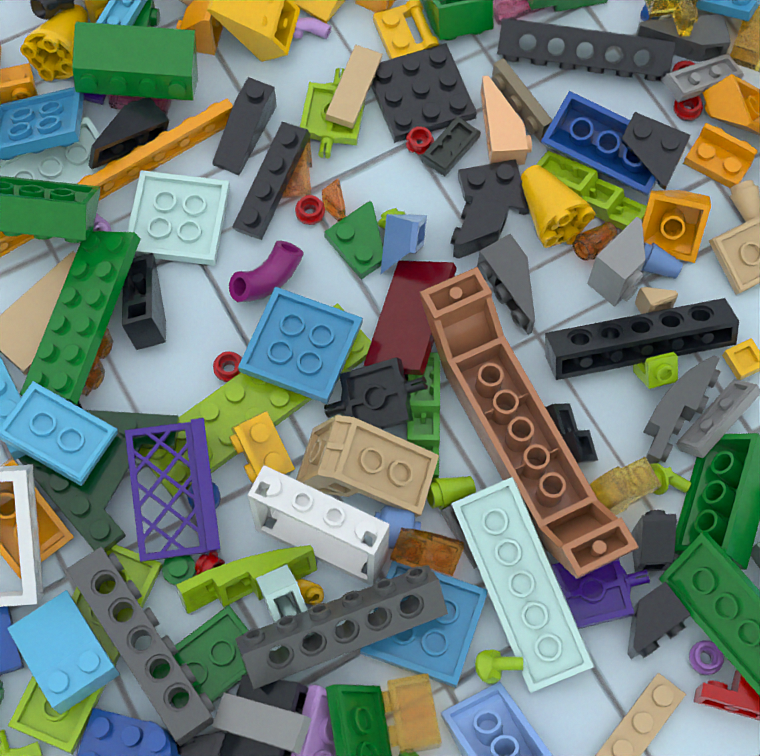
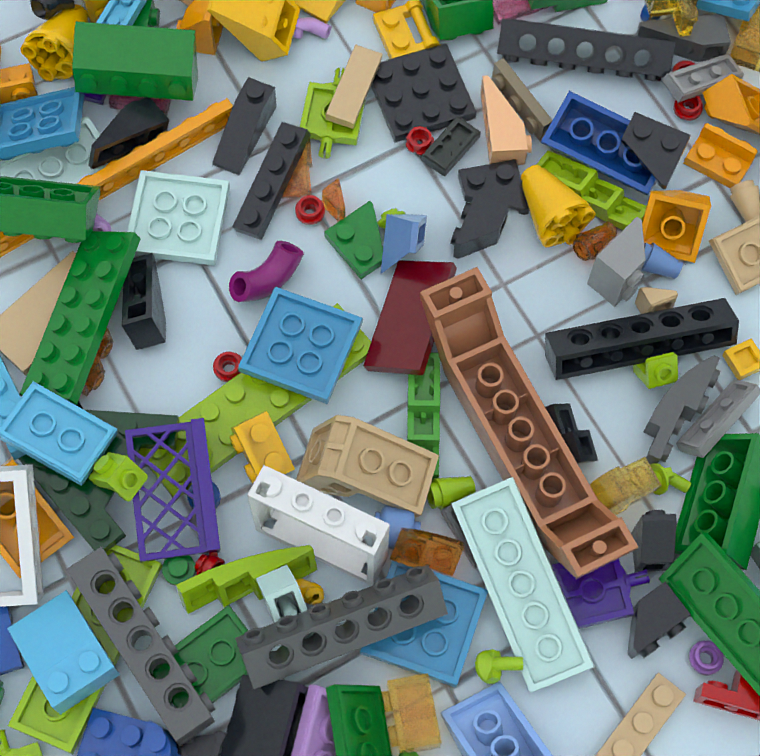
light grey tile [212,693,312,754] -> none
black plate [324,357,428,430] -> none
dark grey slope [477,234,535,335] -> none
none -> lime bracket [88,452,148,502]

